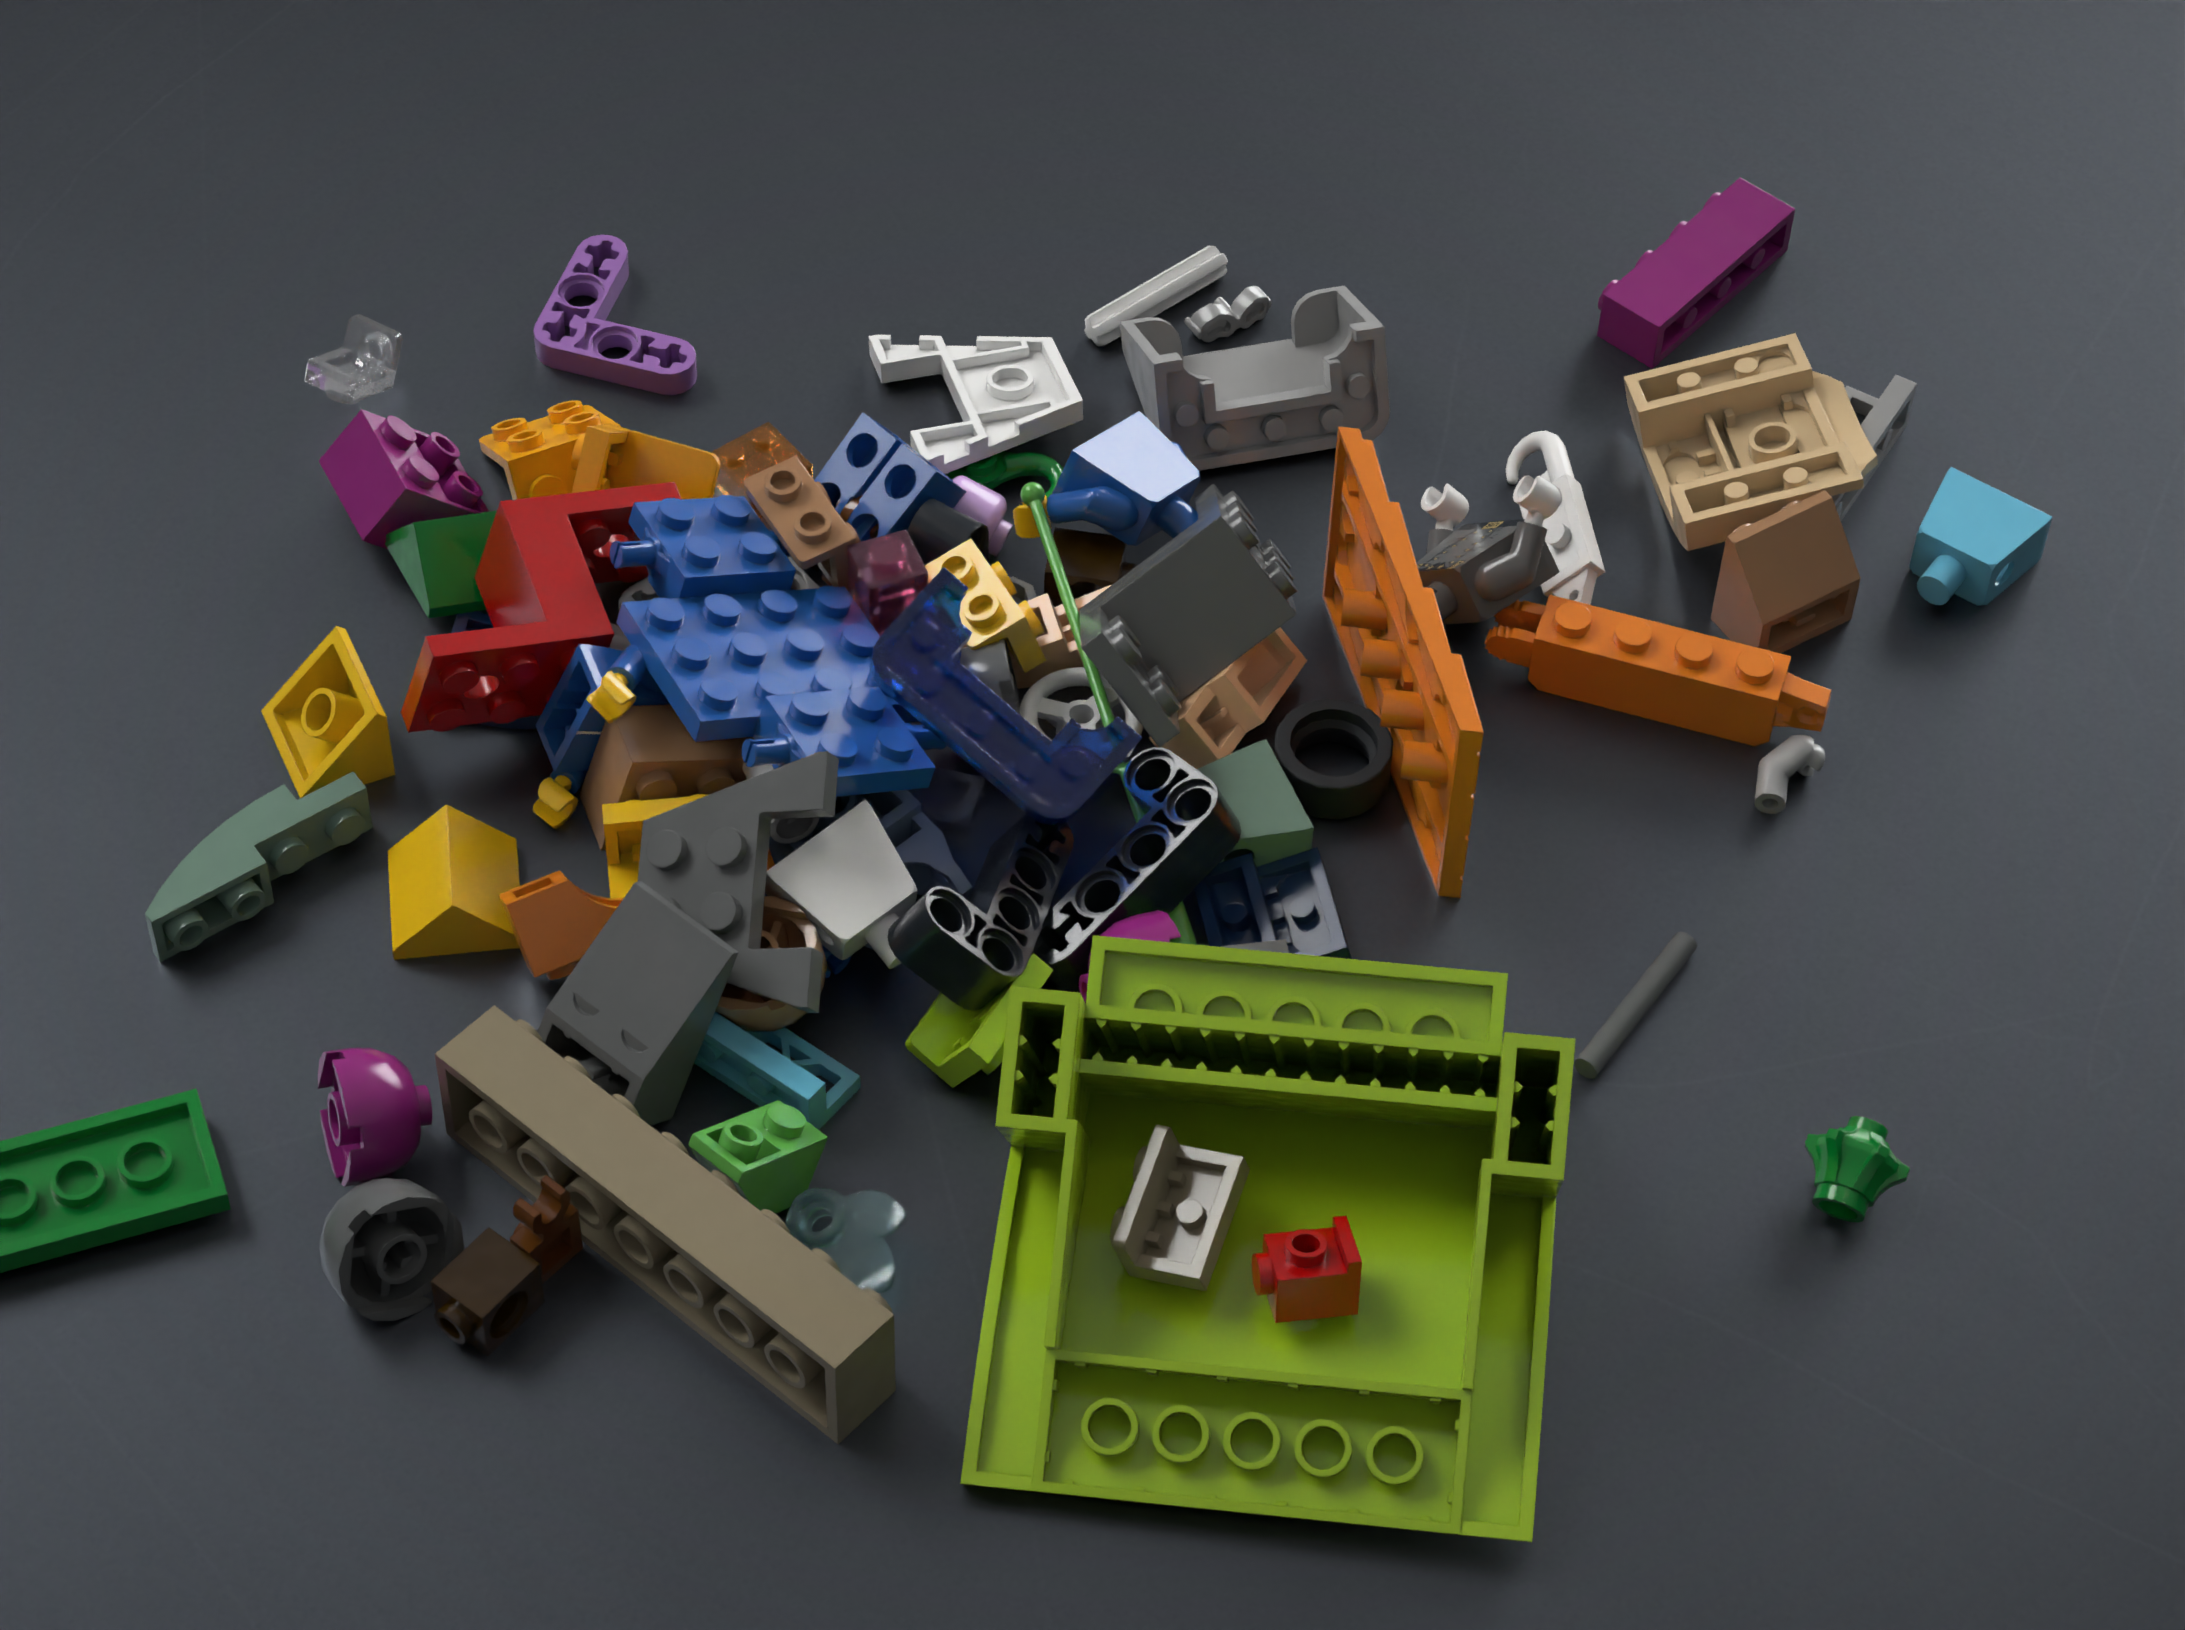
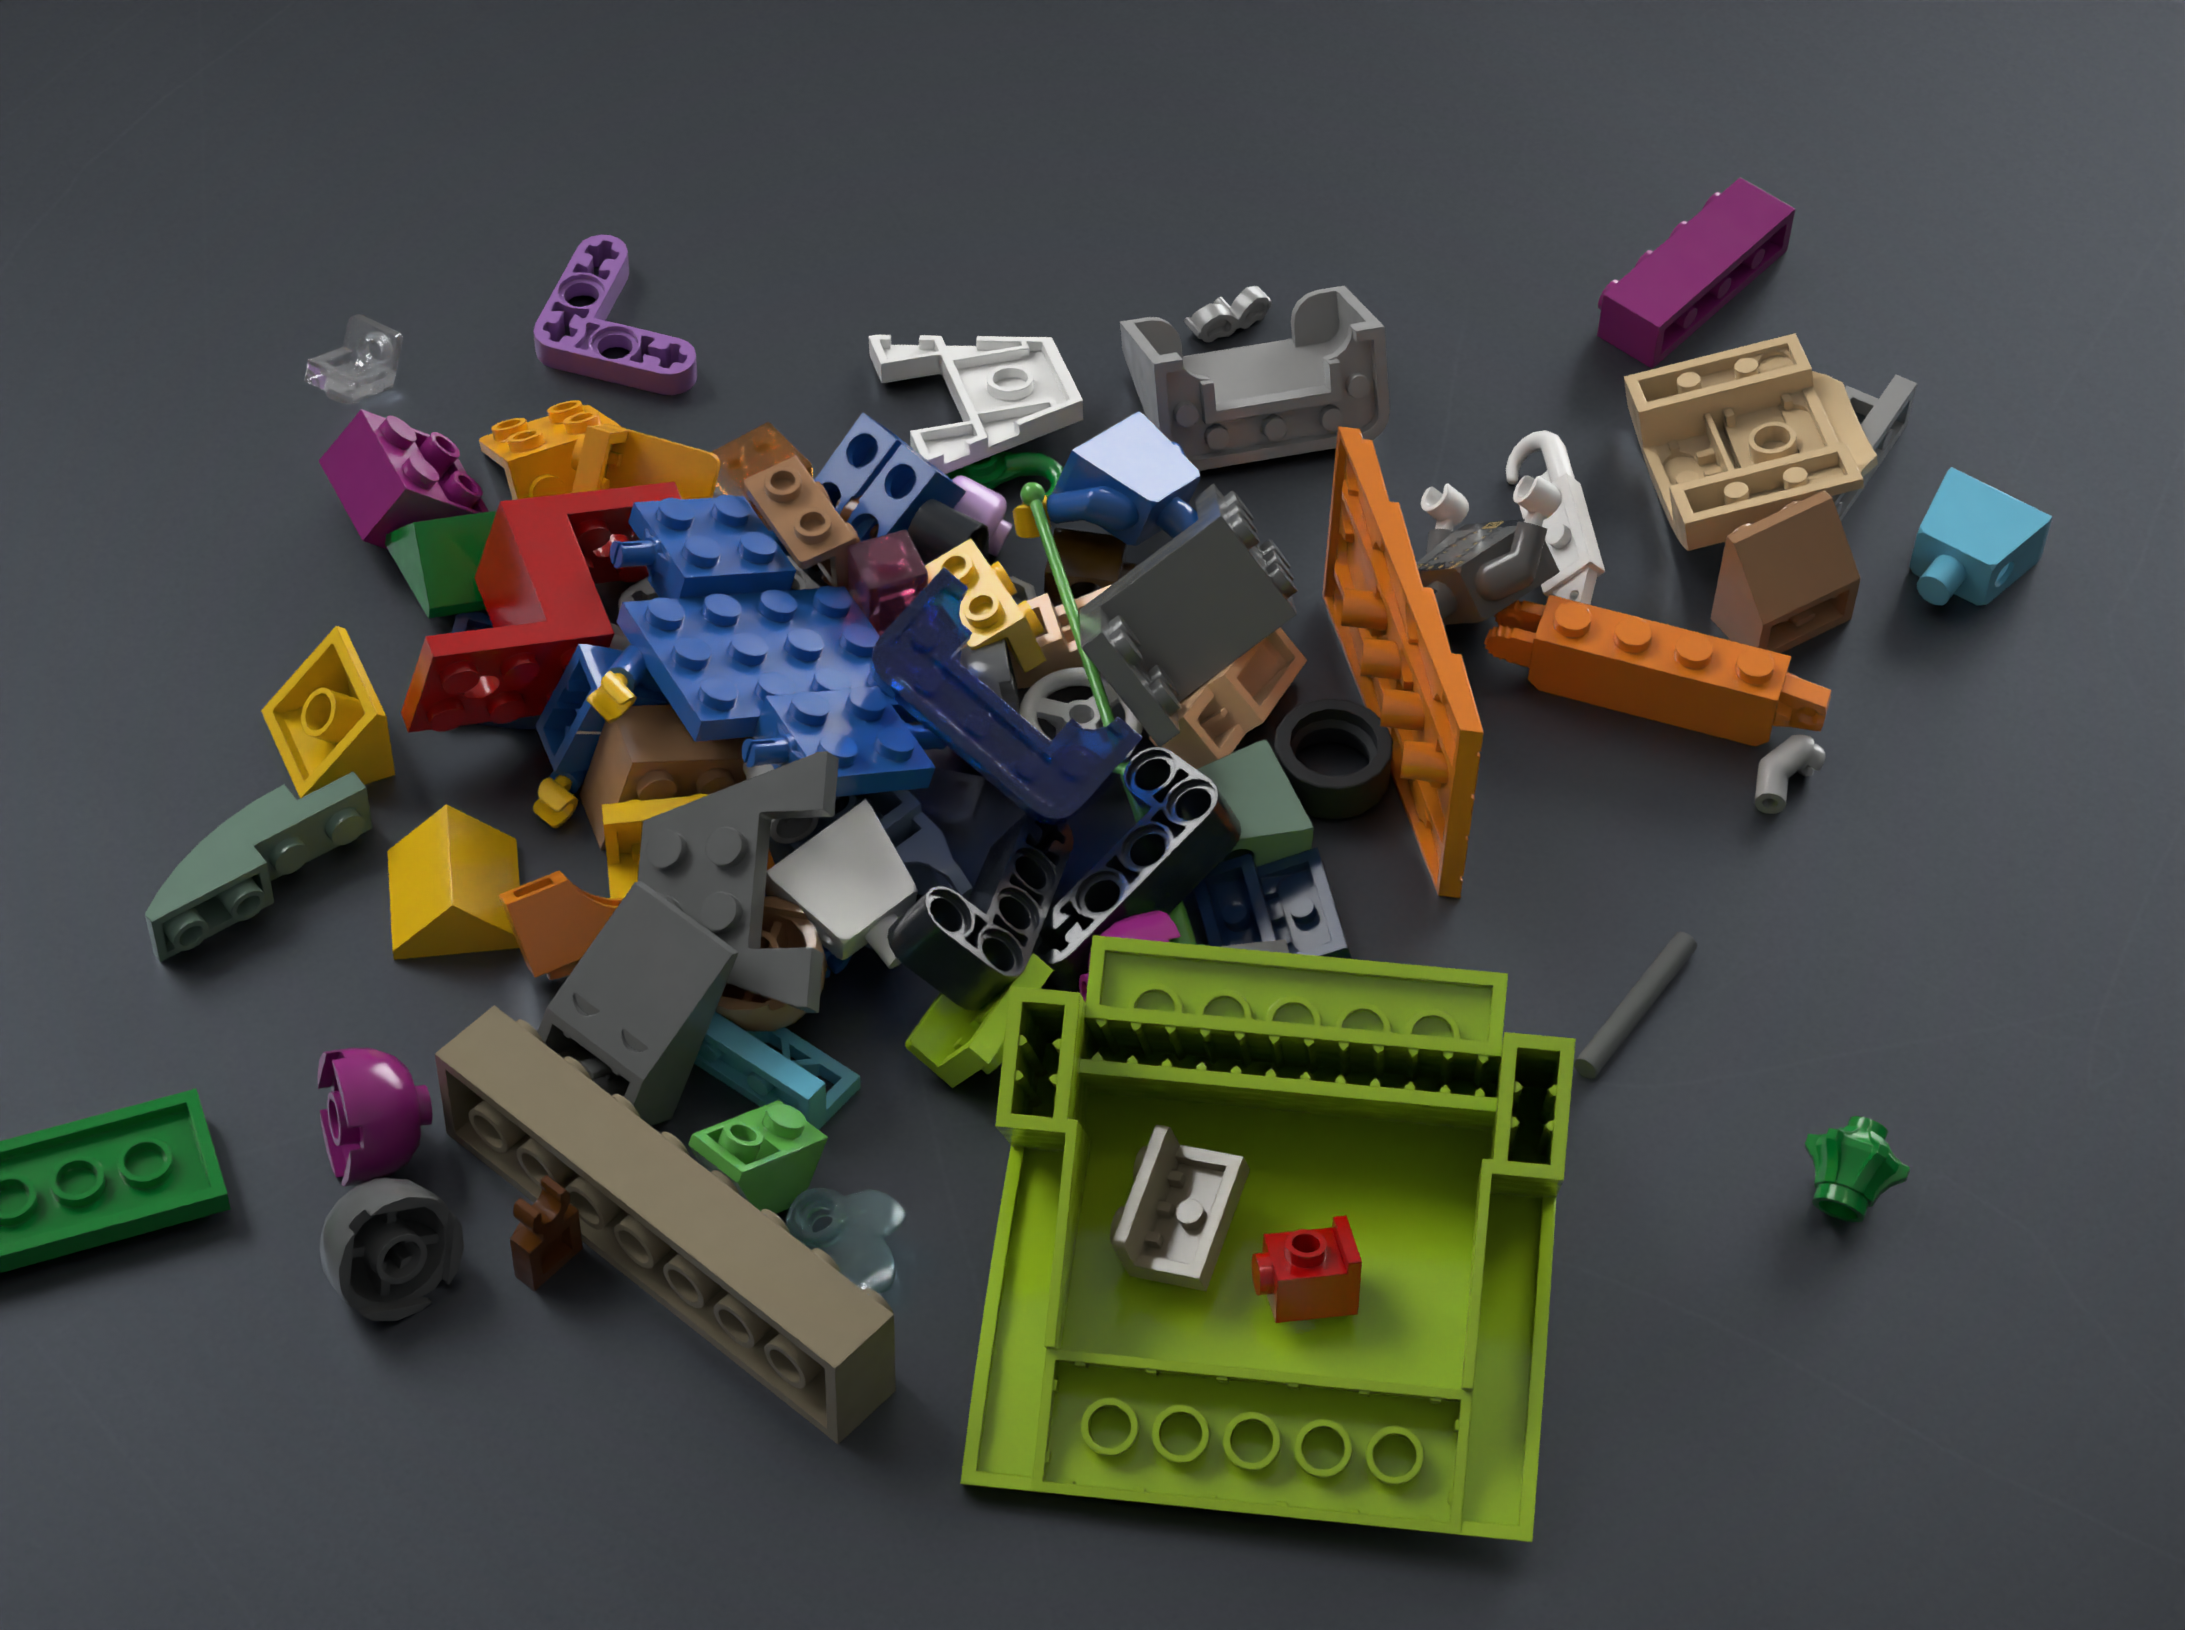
dark brown brick [431,1227,545,1356] -> none
white axle [1084,246,1228,346] -> none

